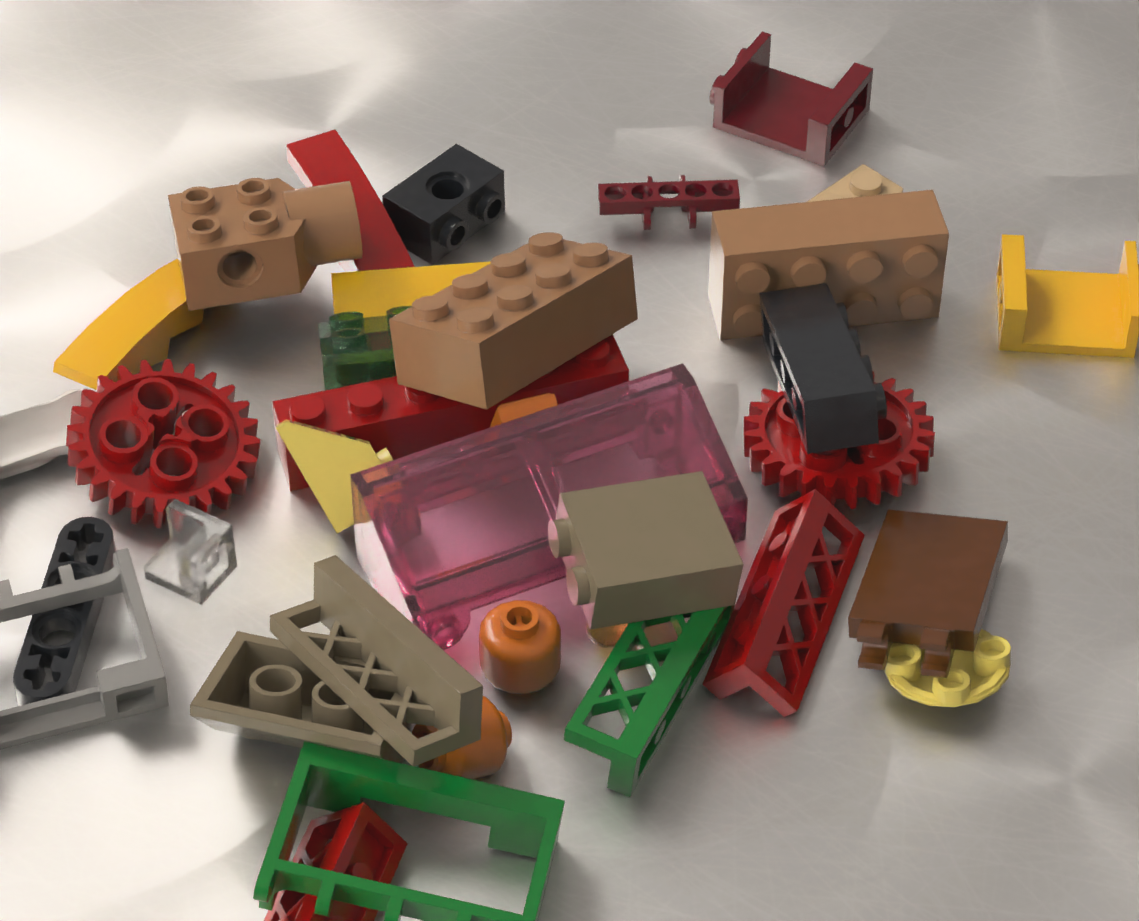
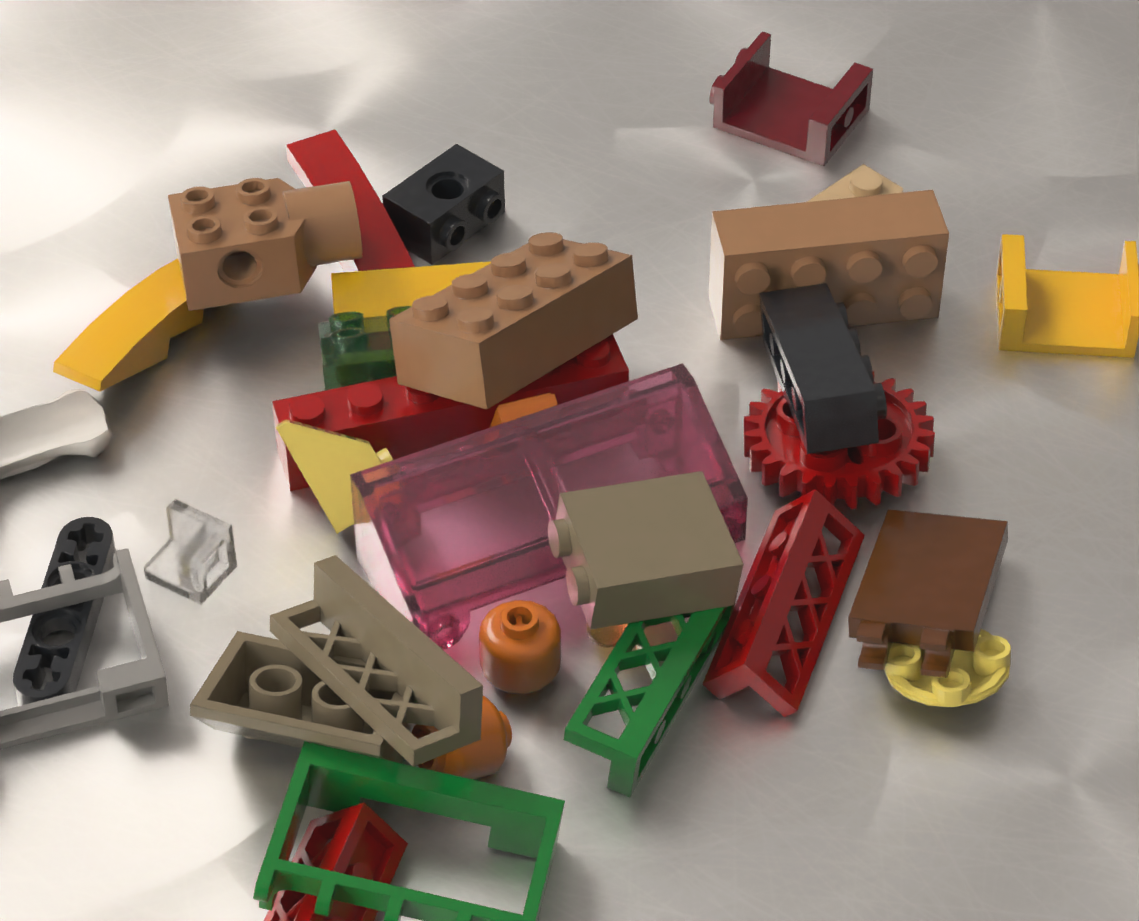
red gear [66,359,261,529] -> none
dark red piece [598,175,740,230] -> none

